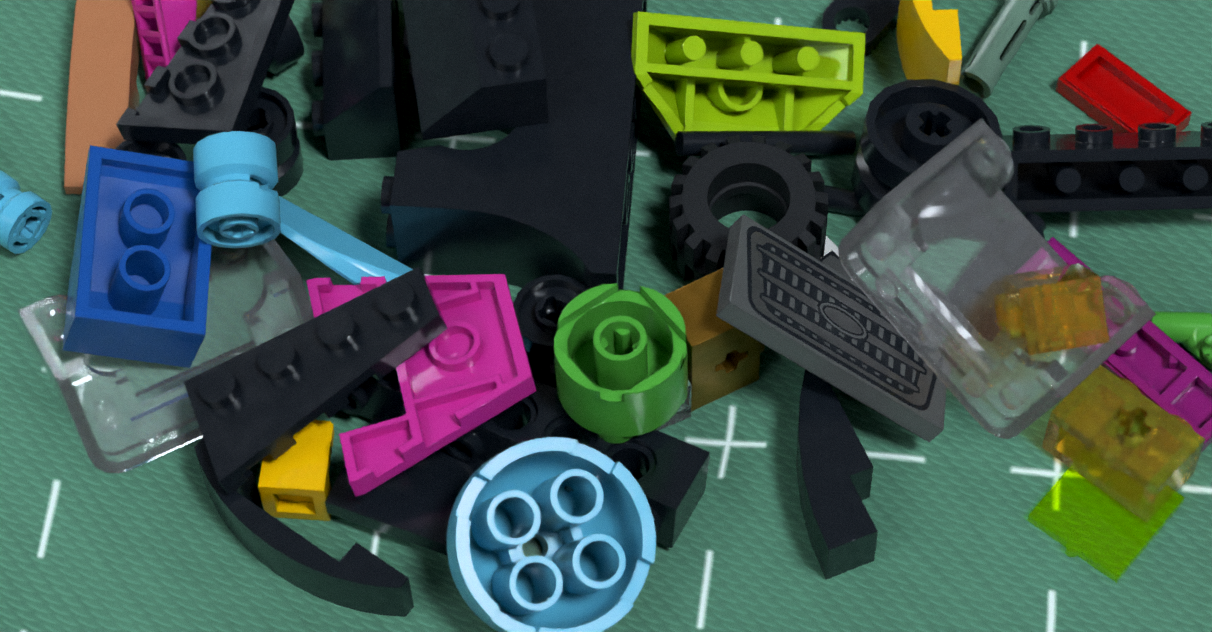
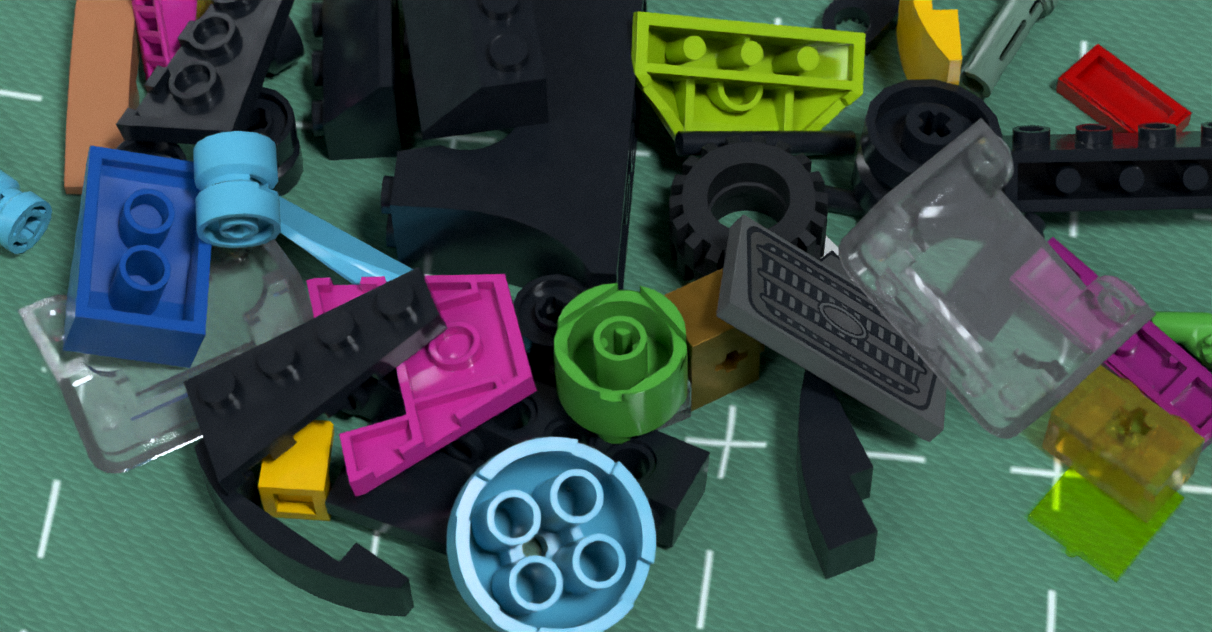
clear yellow brick [994,263,1110,355] -> none

